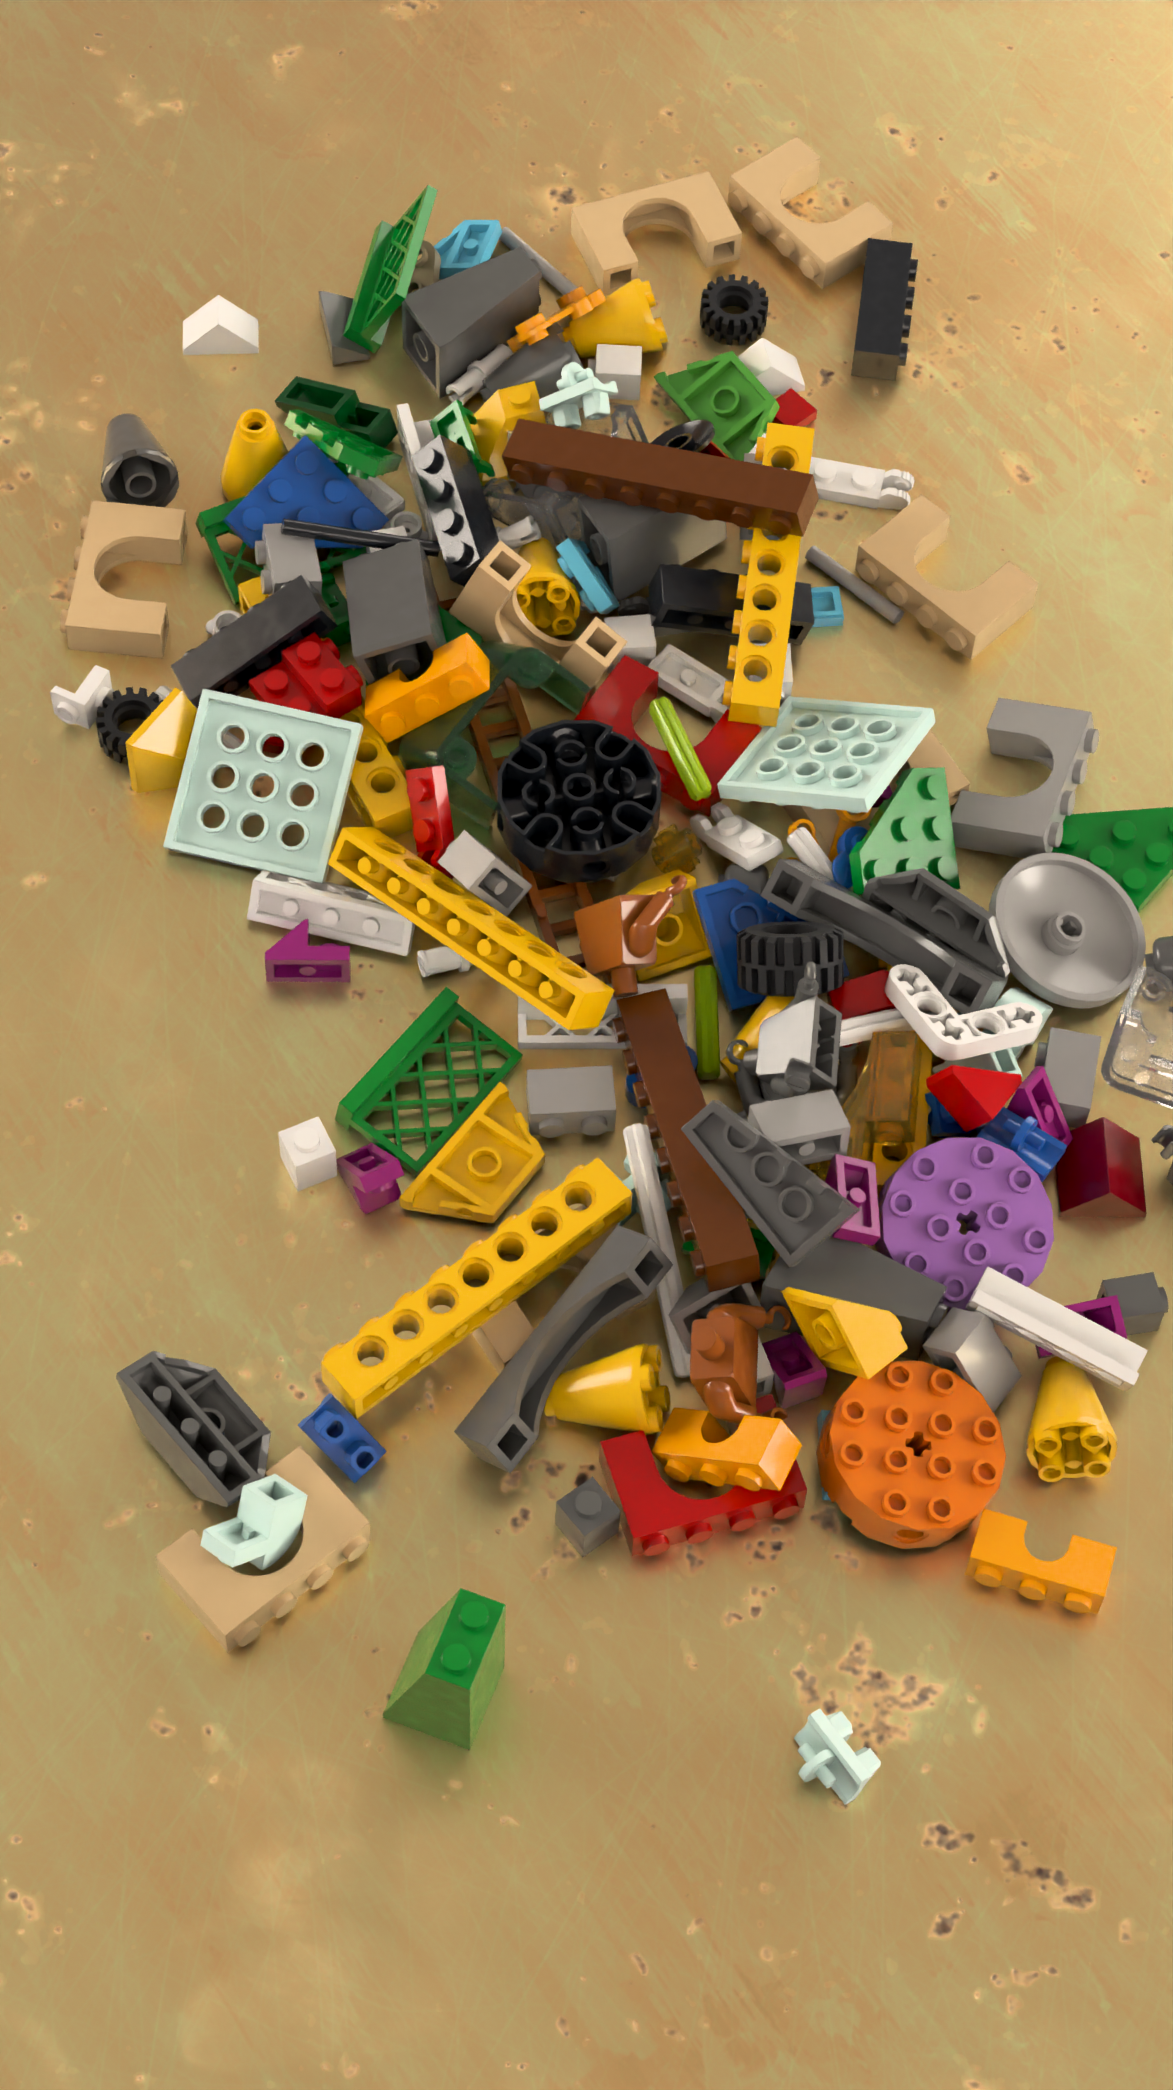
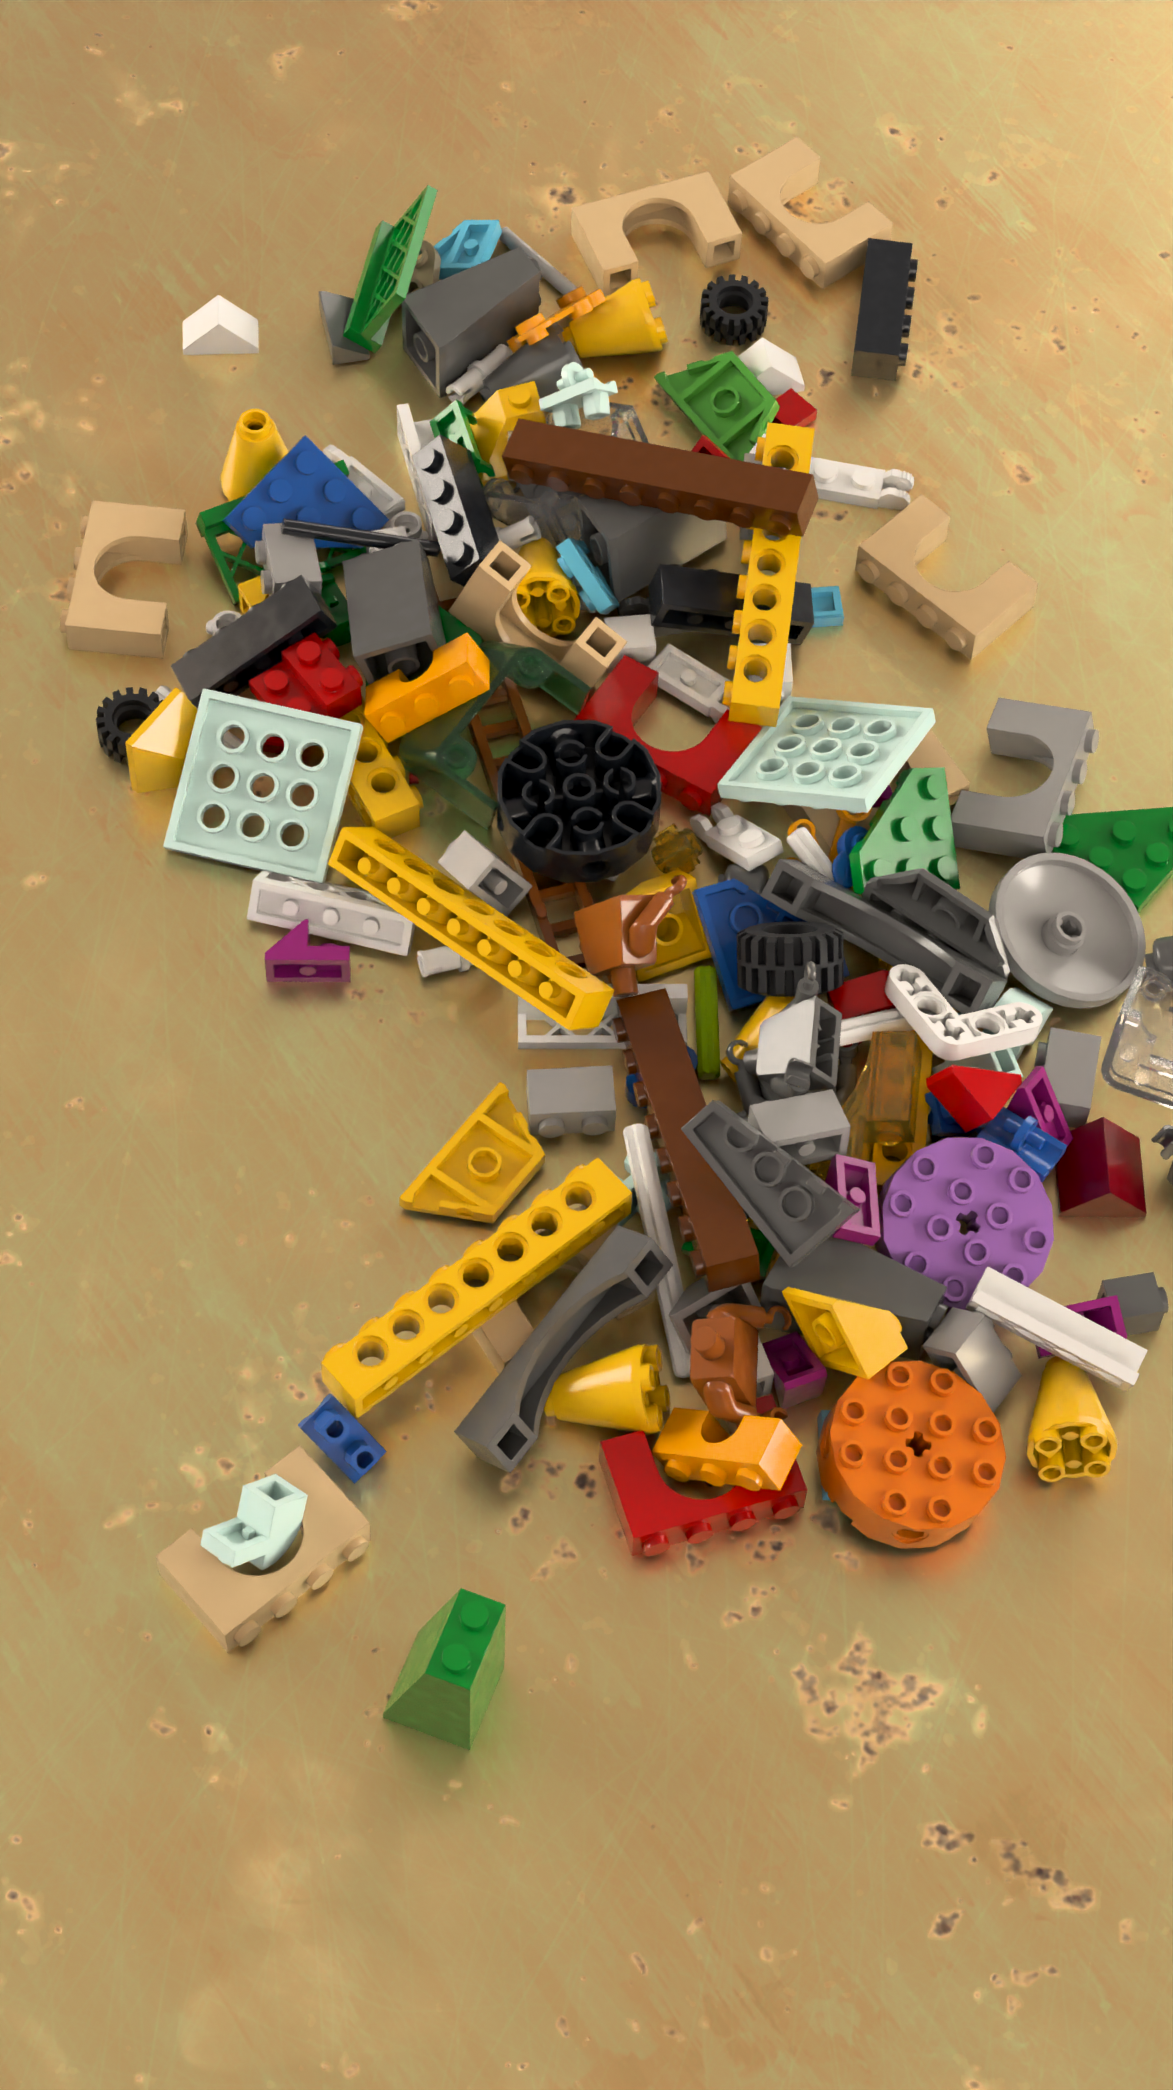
white bracket [50,665,114,729] -> none
dark grey cone [101,414,179,507] -> none
dark grey wedge [116,1351,271,1507] -> none
dark green slope [275,376,398,448] -> none
white brick [278,1116,337,1191] -> none
green plate [284,409,403,480] -> none
green fence [335,987,523,1177] -> none
magenta slope [336,1143,404,1214] -> none
red hinge [405,765,455,880] -> none
dark grey brick [555,1476,621,1557] -> none
white brick [588,344,642,400] -> none
lime axle [649,697,712,801] -> none
black dish [651,420,715,453] -> none
light aqua hips [794,1709,881,1805] -> none
light grey bar [805,546,904,624] -> none
light orange arch [965,1508,1117,1614] -> none

